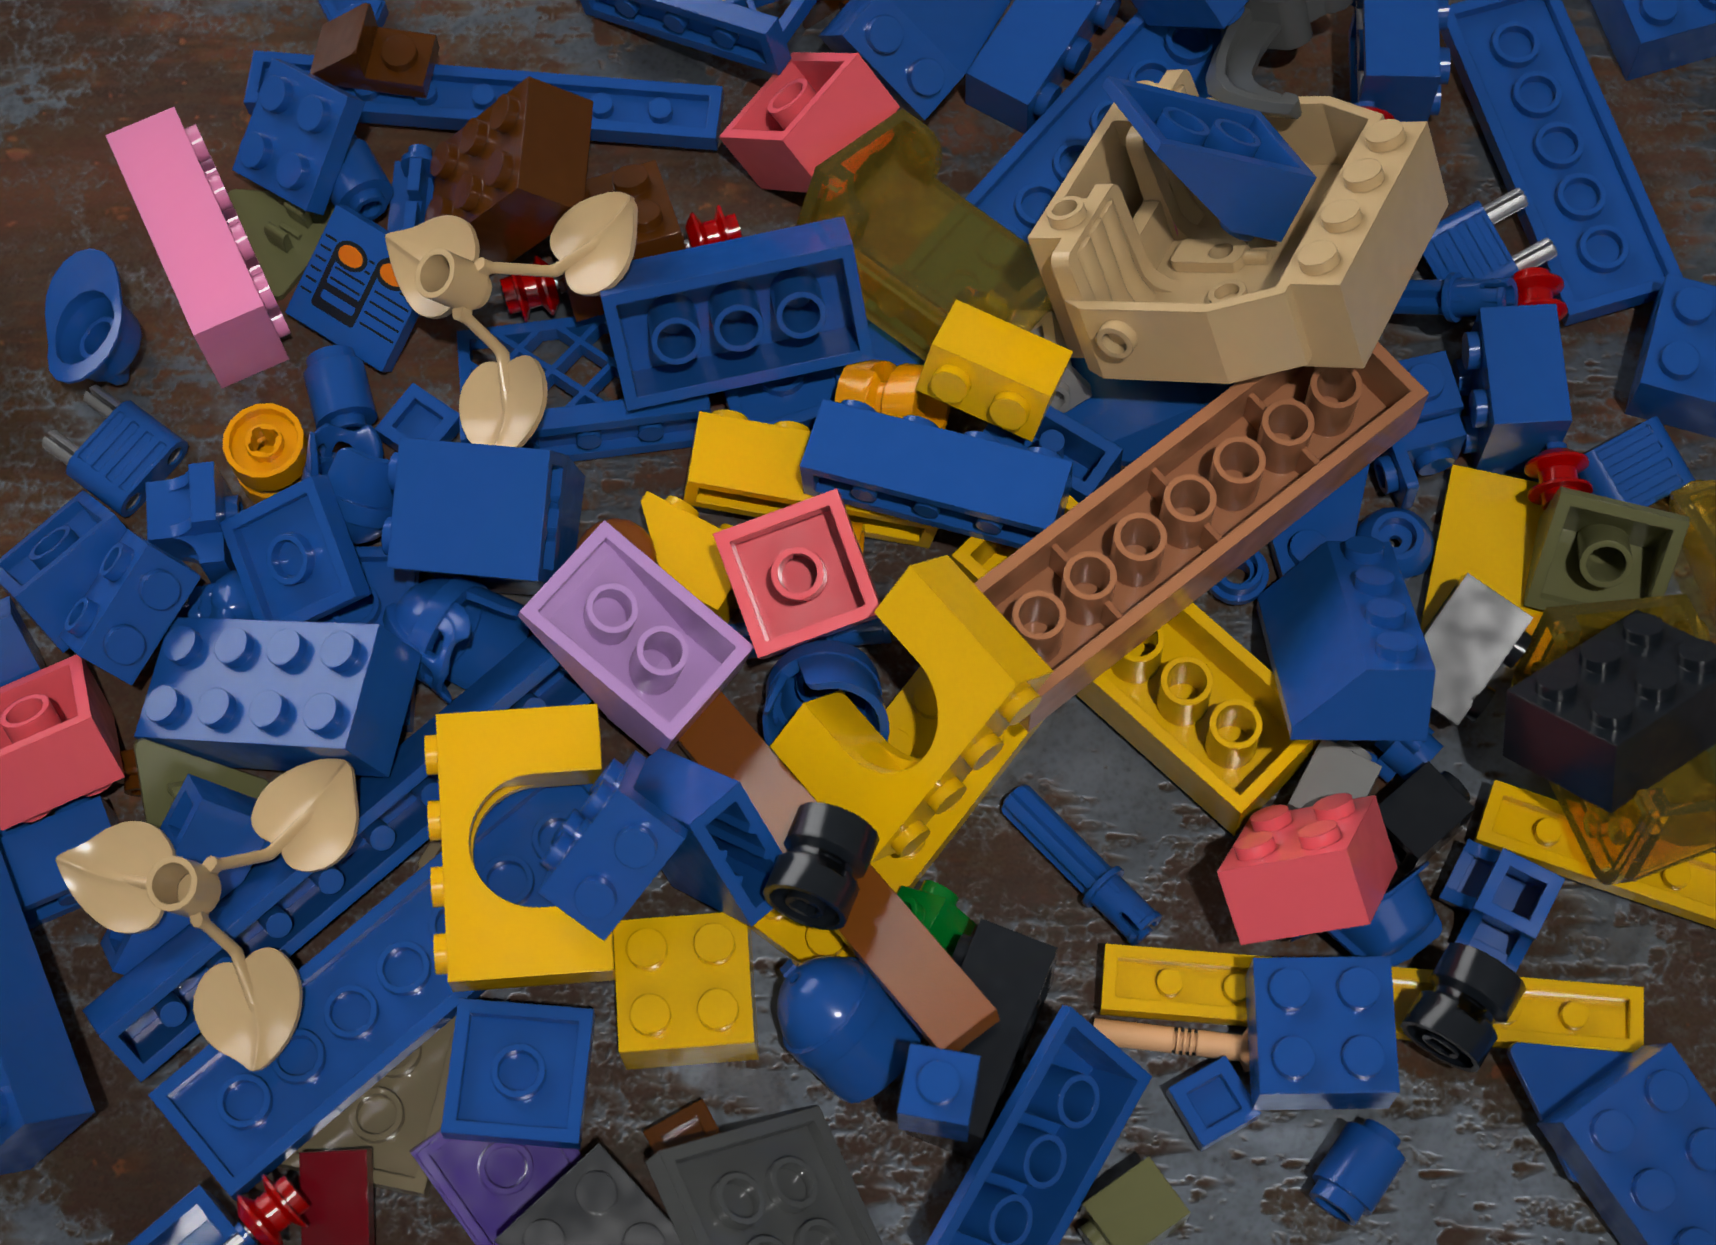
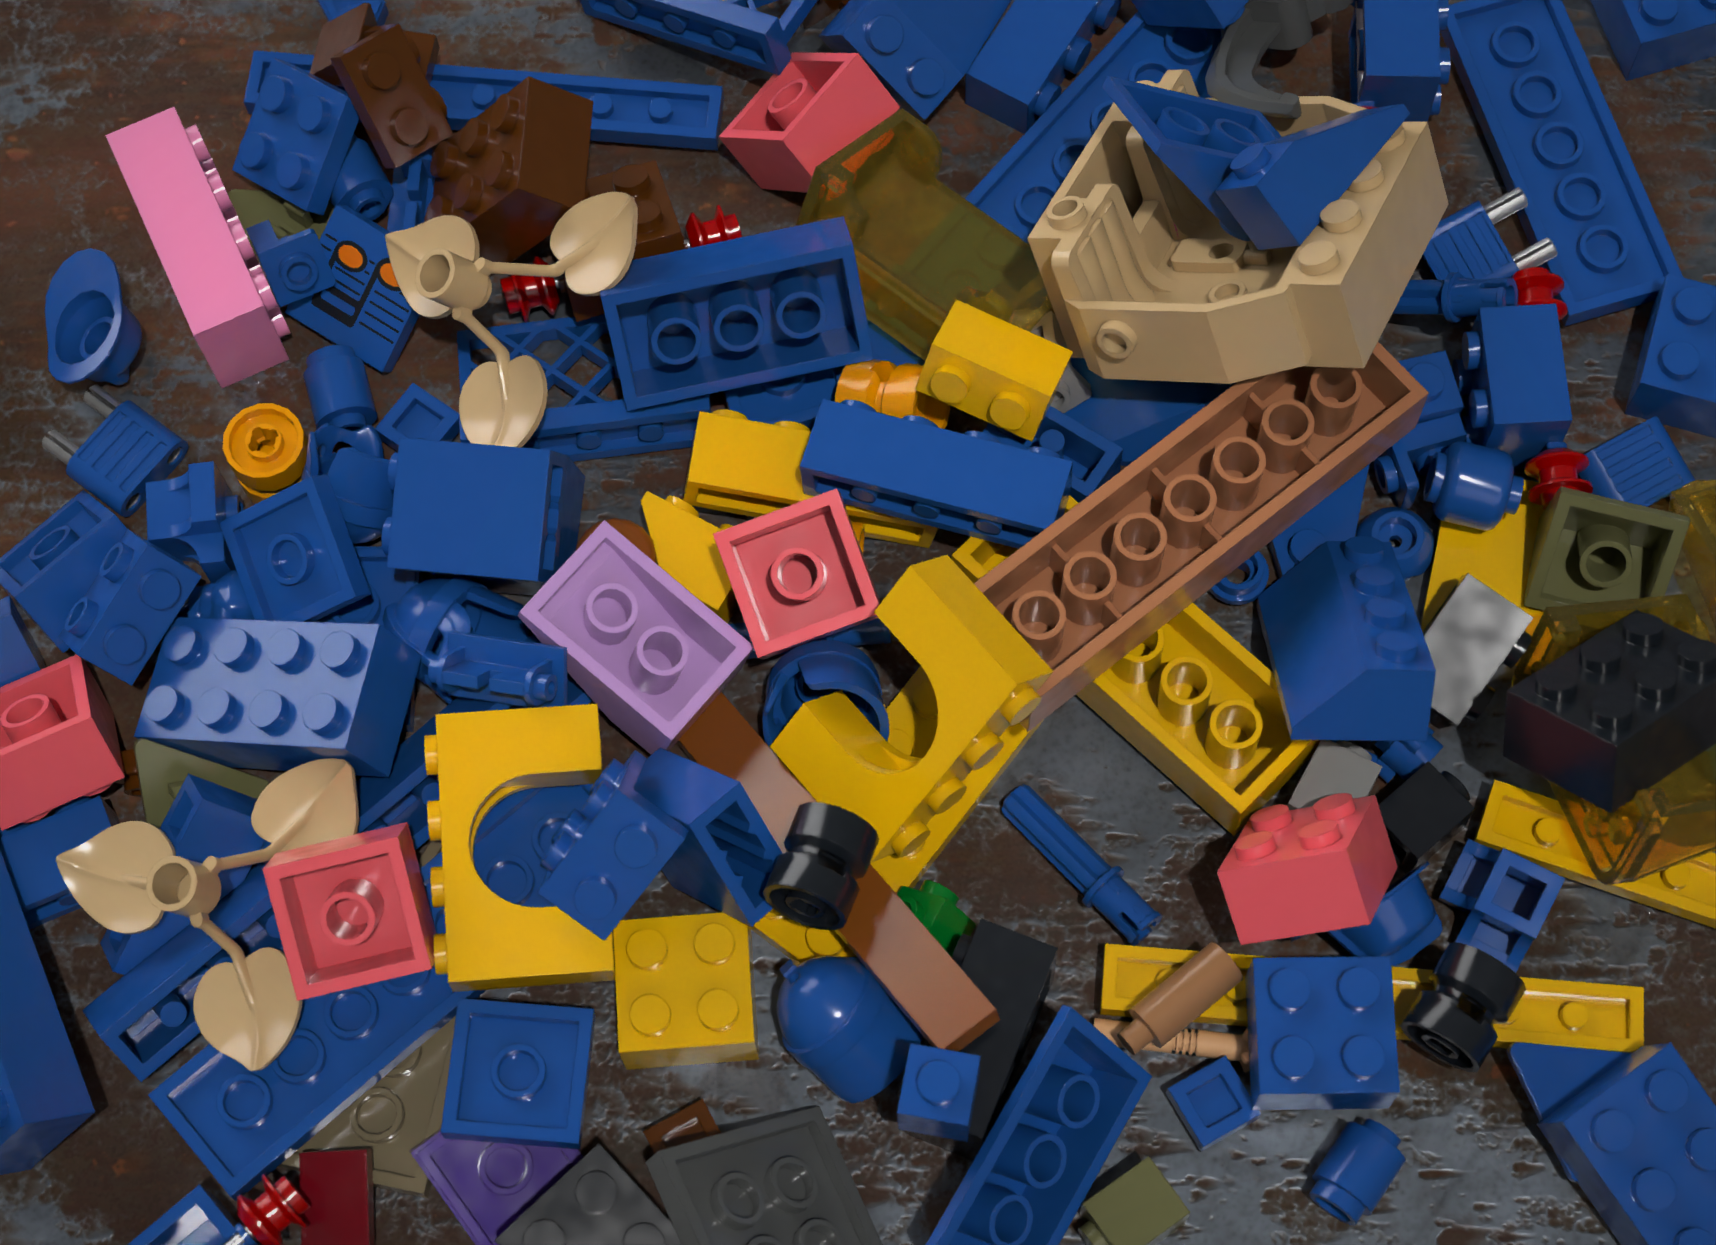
none -> blue bracket [246,220,335,307]
none -> coral brick [262,822,436,1001]
none -> reddish brown bracket [330,23,453,169]
none -> blue hinge [428,631,567,708]
none -> medium nougat cylinder [1117,942,1243,1055]
none -> blue slope [1215,103,1410,250]
none -> blue head [1423,441,1524,531]

